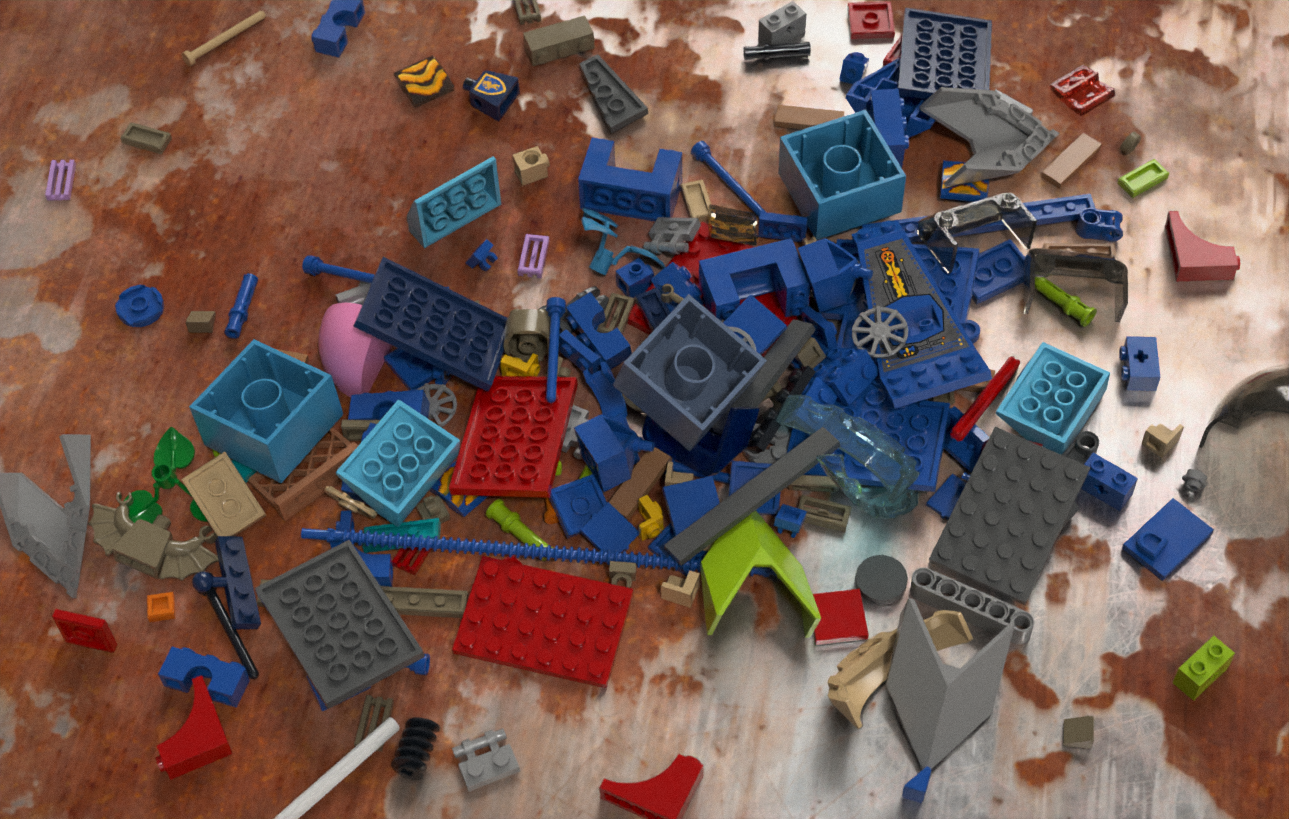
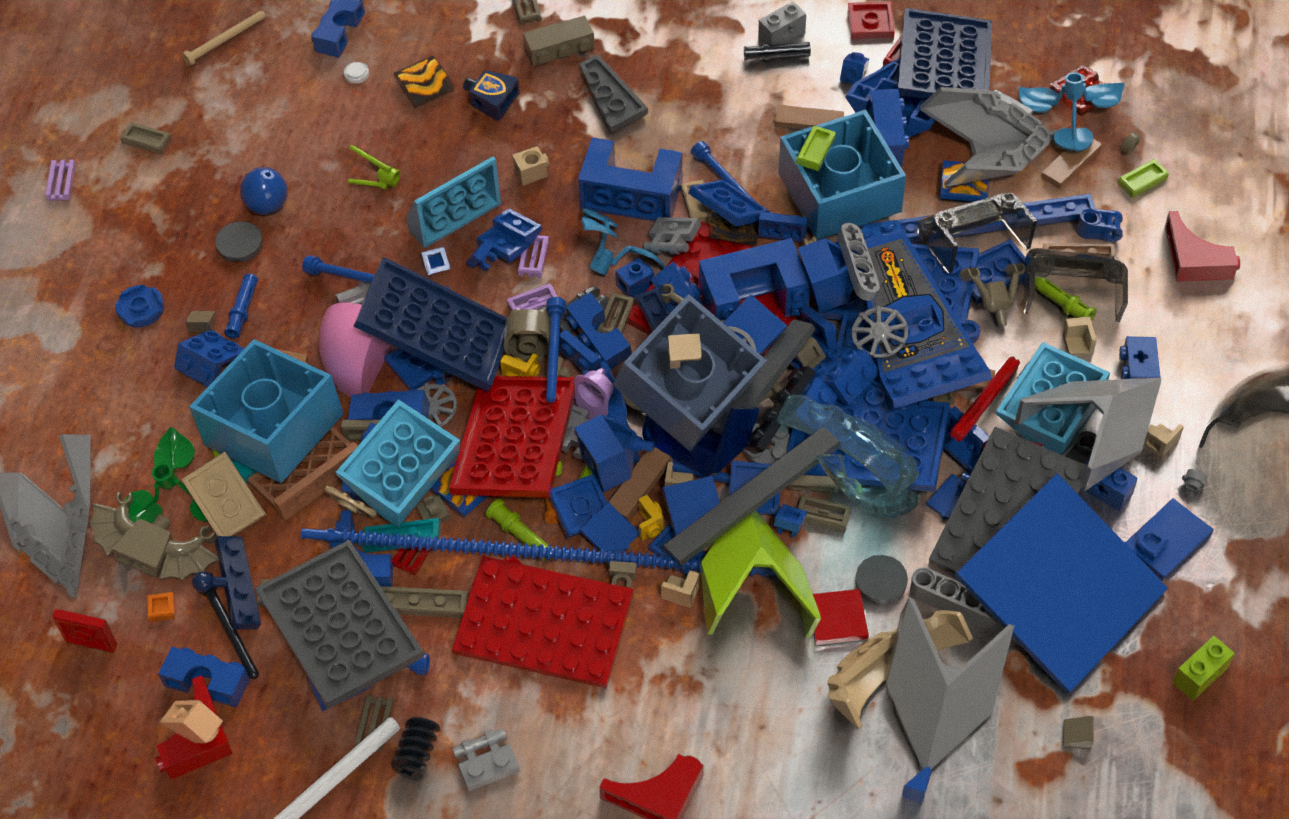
none -> light nougat slope [159,700,223,743]
none -> blue bracket [174,330,244,387]
none -> dark grey tile [215,221,263,263]
none -> blue piece [240,167,288,215]
none -> white piece [343,62,369,84]
none -> lime plant [348,145,401,190]
none -> slope [421,246,451,275]
none -> blue slope [477,208,542,263]
none -> lavender tile [506,283,558,311]
none -> lavender piece [574,368,613,419]
none -> tan panel [668,333,702,369]
none -> blue tile [688,179,770,226]
none -> lime tile [796,125,836,171]
none -> light grey beam [837,223,880,301]
none -> blue tile [954,473,1168,694]
none -> dark tan piece [960,263,1025,327]
none -> light grey windscreen [1015,378,1162,492]
none -> dark azure plant [1019,73,1125,151]
none -> tan panel [1063,316,1097,356]

